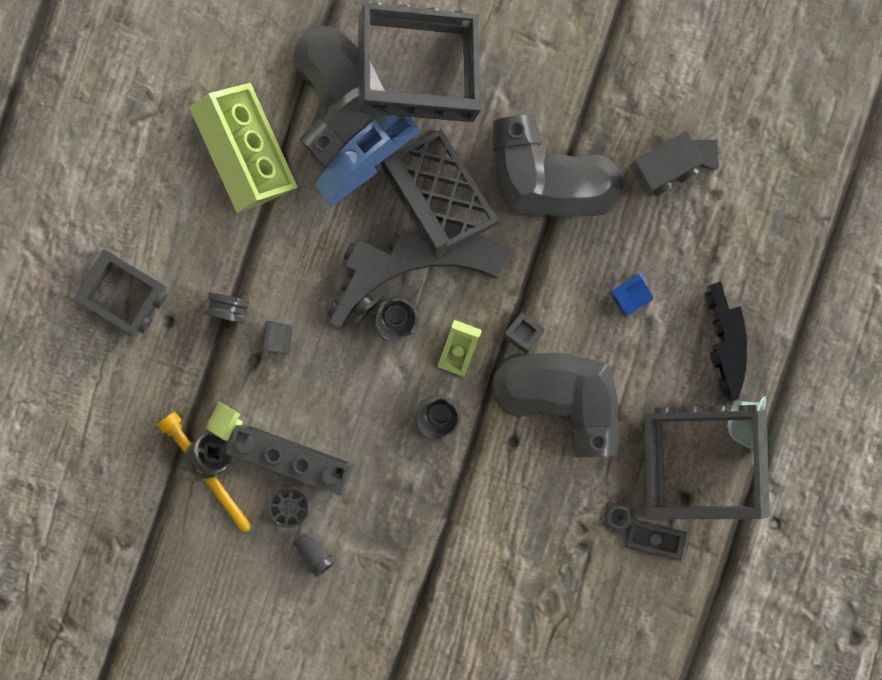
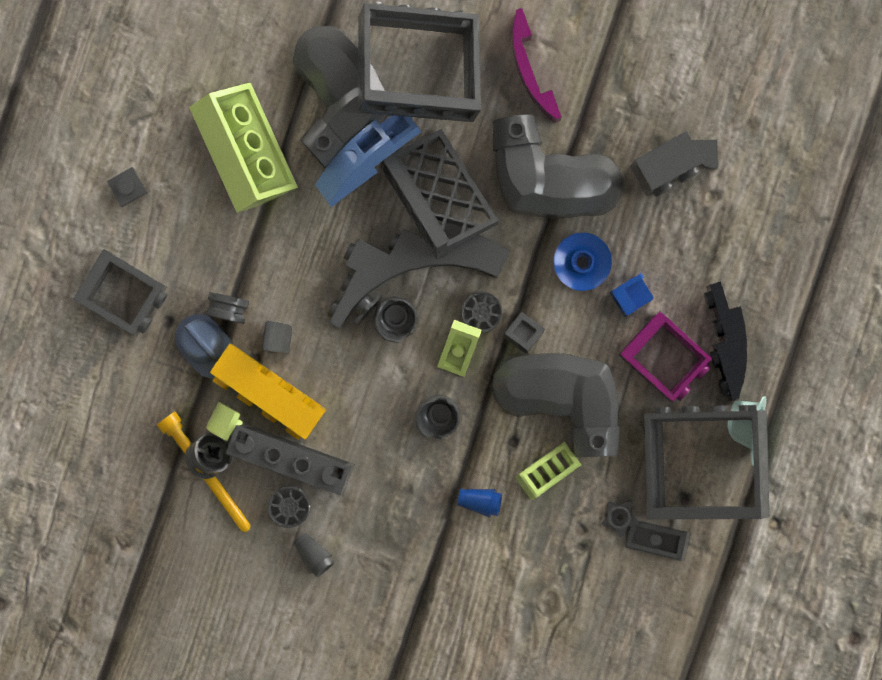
none -> dark grey plate [107,167,148,207]
none -> sand blue piece [175,314,233,379]
none -> yellow wedge [210,343,327,440]
none -> blue cone [458,489,502,518]
none -> dark grey wheel [461,291,502,333]
none -> magenta slope [512,8,562,123]
none -> yellowish green slope [515,441,581,500]
none -> blue dish [554,233,612,291]
none -> magenta window [619,311,712,402]

